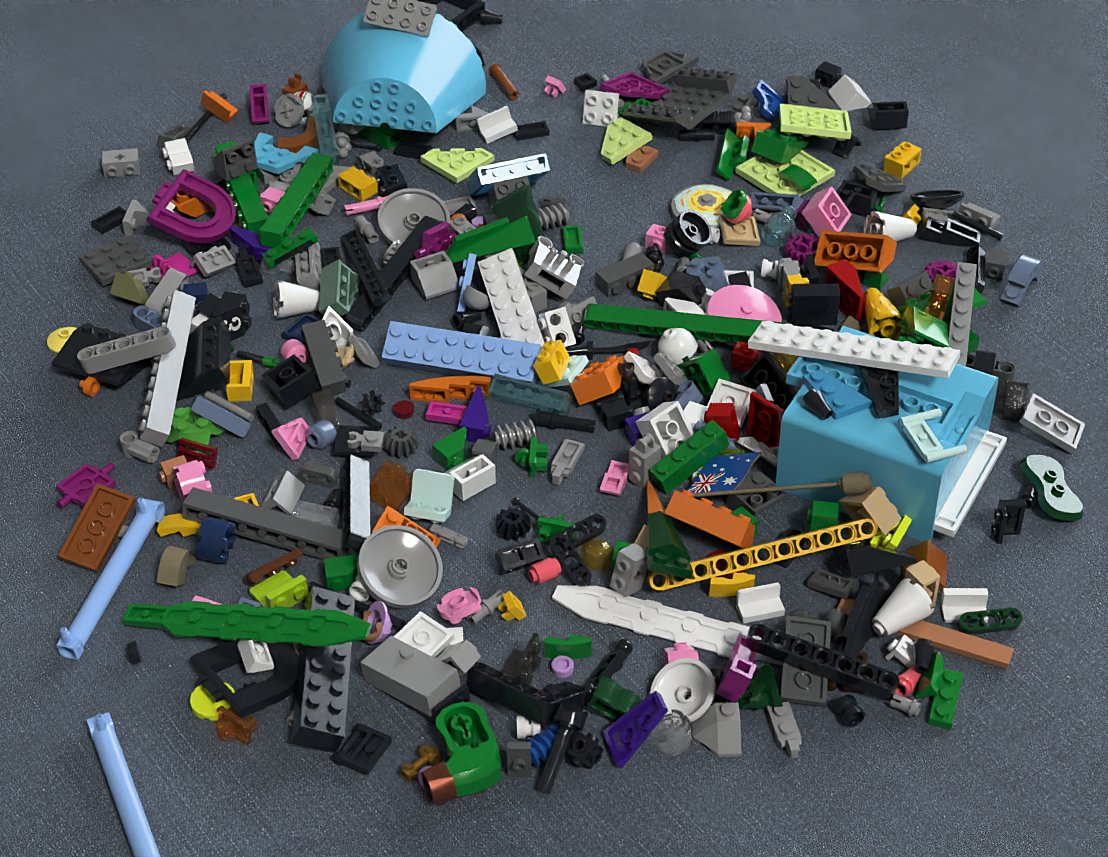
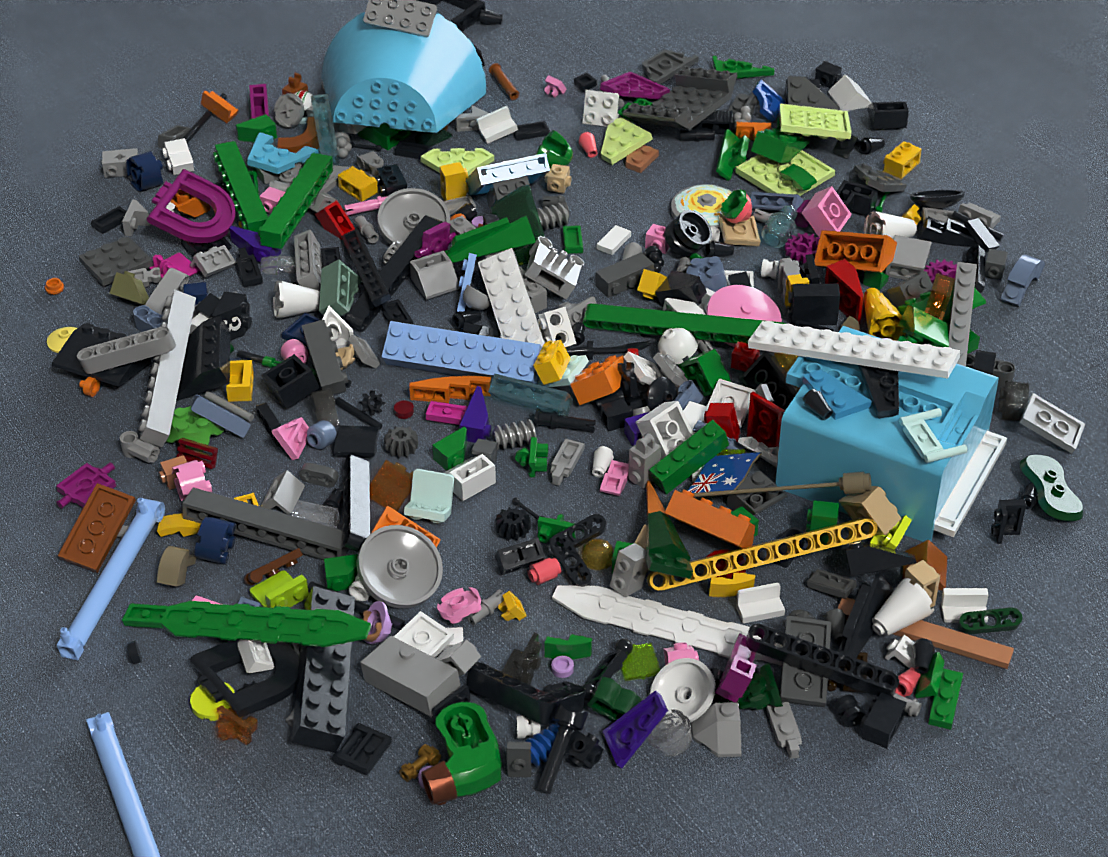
dark grey slope [214,138,257,181] -> none
green plate [262,228,319,269] -> none
light grey plate [347,430,385,452] -> none
light grey axle [429,523,468,549] -> none
none -> orange plate [45,278,64,295]
none -> dark blue brick [125,151,163,191]
none -> green slope [236,114,277,143]
none -> red slope [315,200,355,240]
none -> black plate [381,299,413,324]
none -> clear green slope [414,128,452,146]
none -> yellow brick [440,162,469,201]
none -> green hair [536,130,573,169]
none -> tan brick [545,164,571,193]
none -> coral cone [579,132,598,158]
none -> white cone [592,446,614,478]
none -> white tile [597,225,631,255]
none -> clear neon green piece [621,643,661,681]
none -> black cone [705,240,734,257]
none -> green wing [712,56,775,79]
none -> black cone [858,137,885,155]
none -> black brick [860,692,907,749]
none -> light grey panel [886,235,932,280]
none -> tile [964,218,1000,252]

